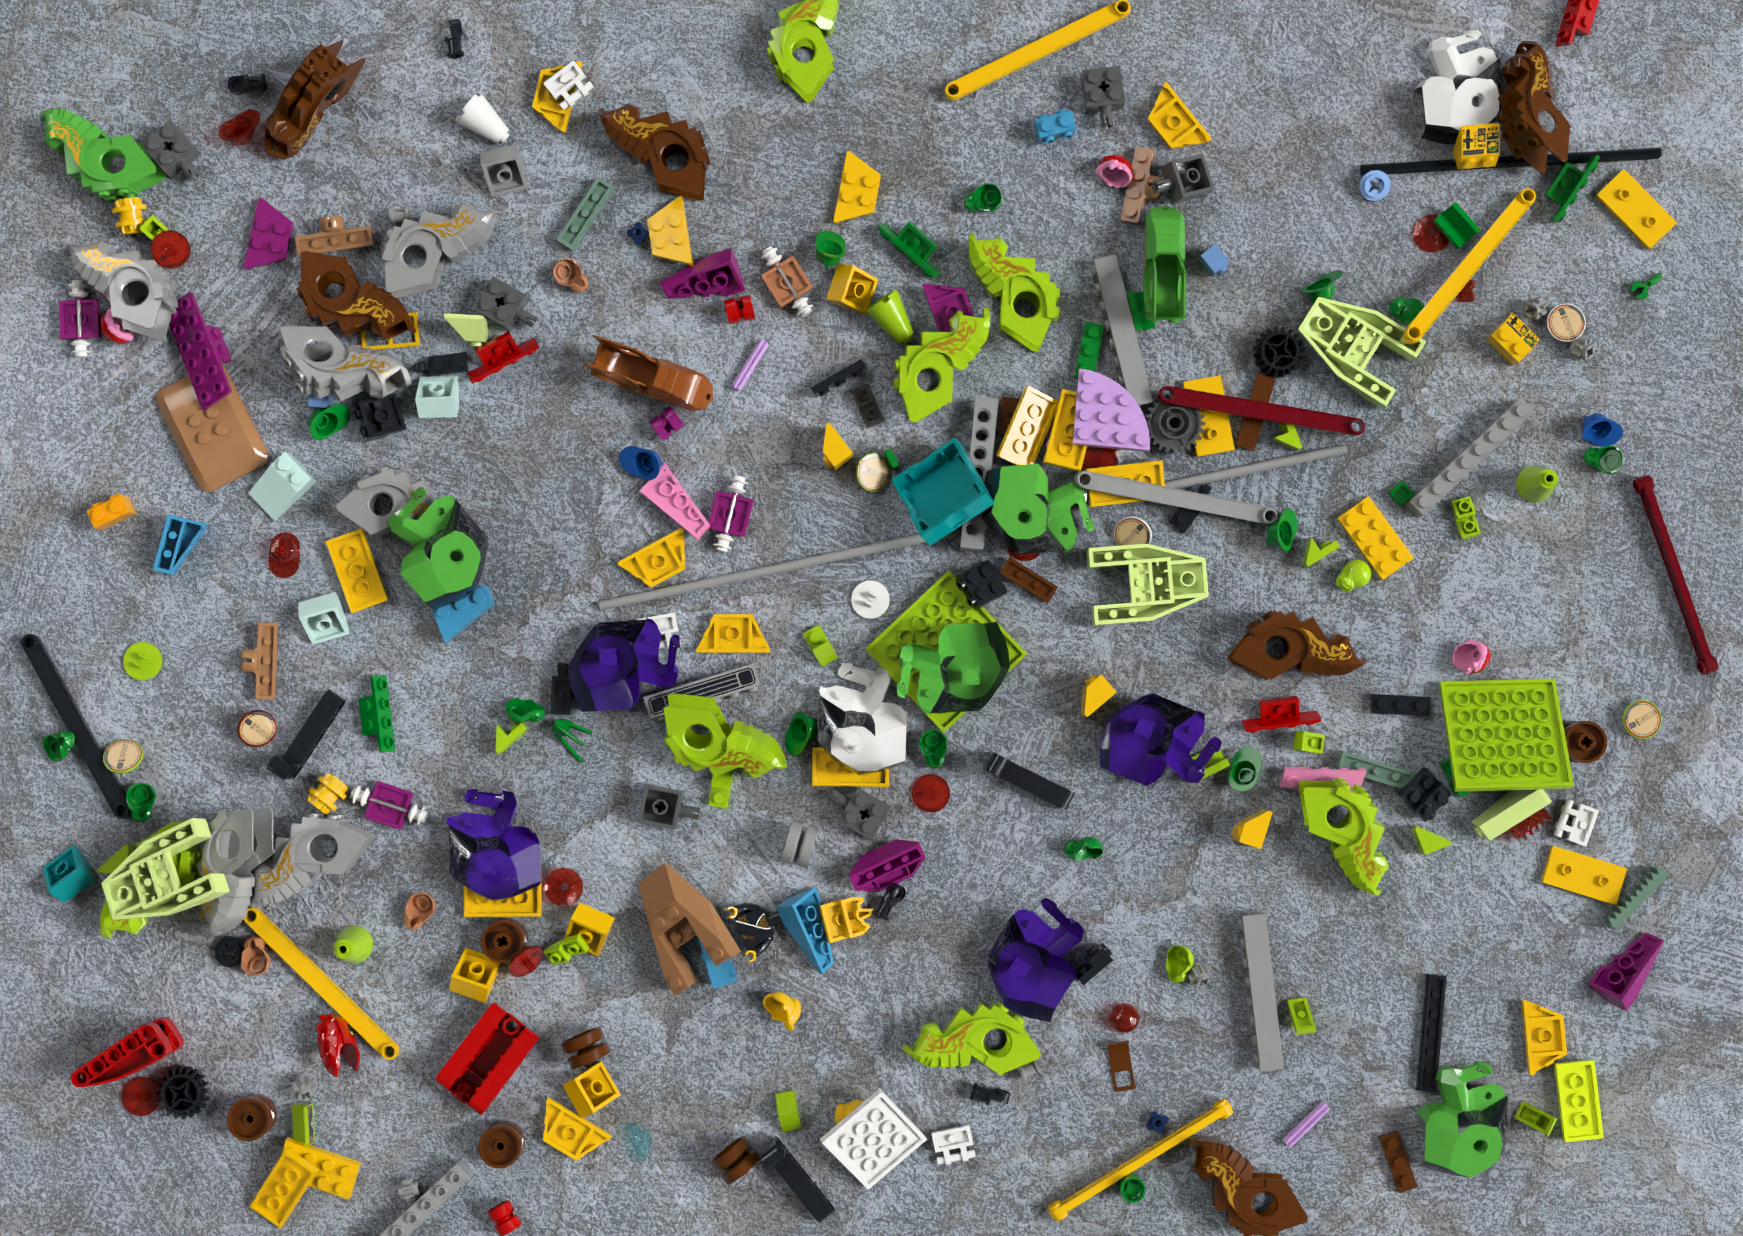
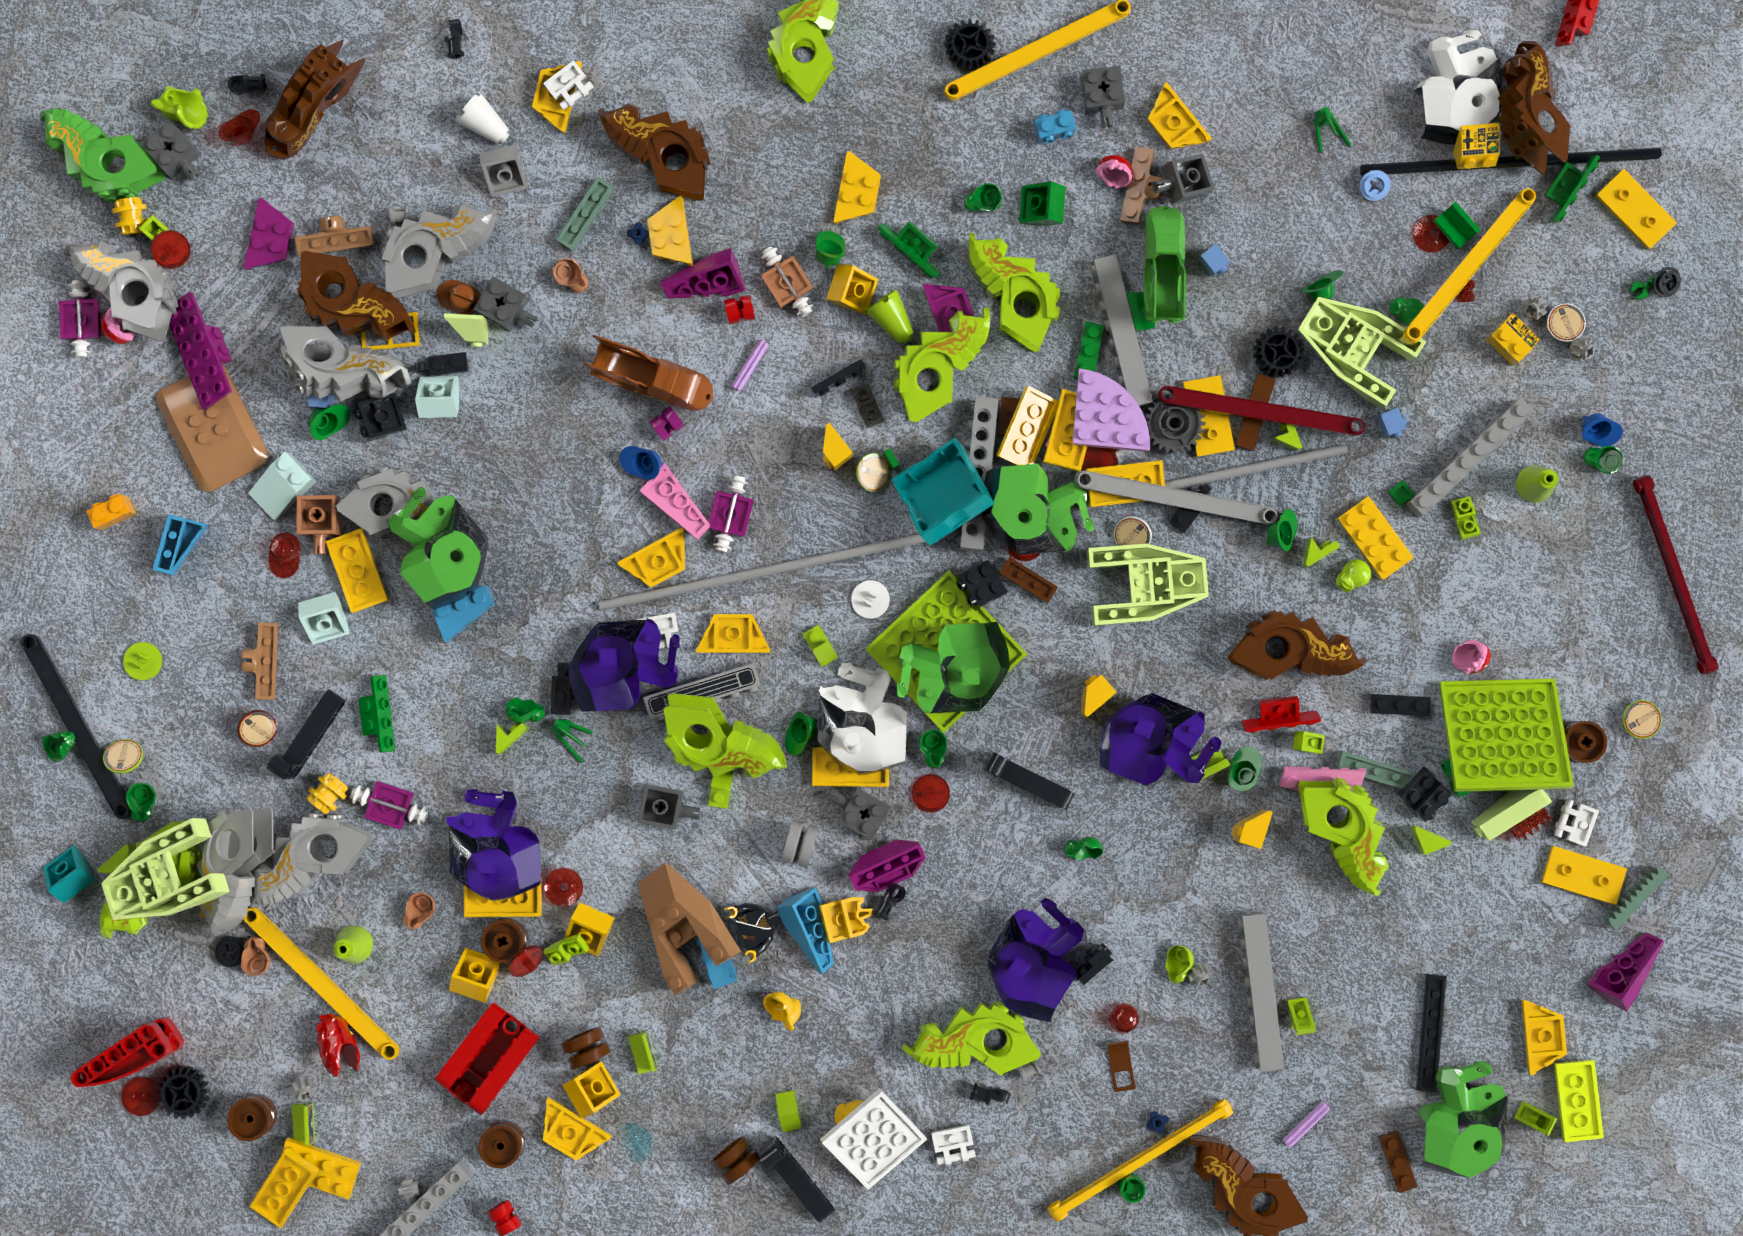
red bracket [468,331,539,384] -> none
none -> lime hair [151,86,208,129]
none -> nougat brick [297,495,341,555]
none -> dark orange piece [437,280,481,315]
none -> lime panel [628,1031,658,1074]
none -> black gear [944,19,996,71]
none -> green slope [1019,181,1066,226]
none -> green plant [1313,107,1351,153]
none -> medium blue brick [1376,408,1407,439]
none -> black gear [1652,267,1681,297]

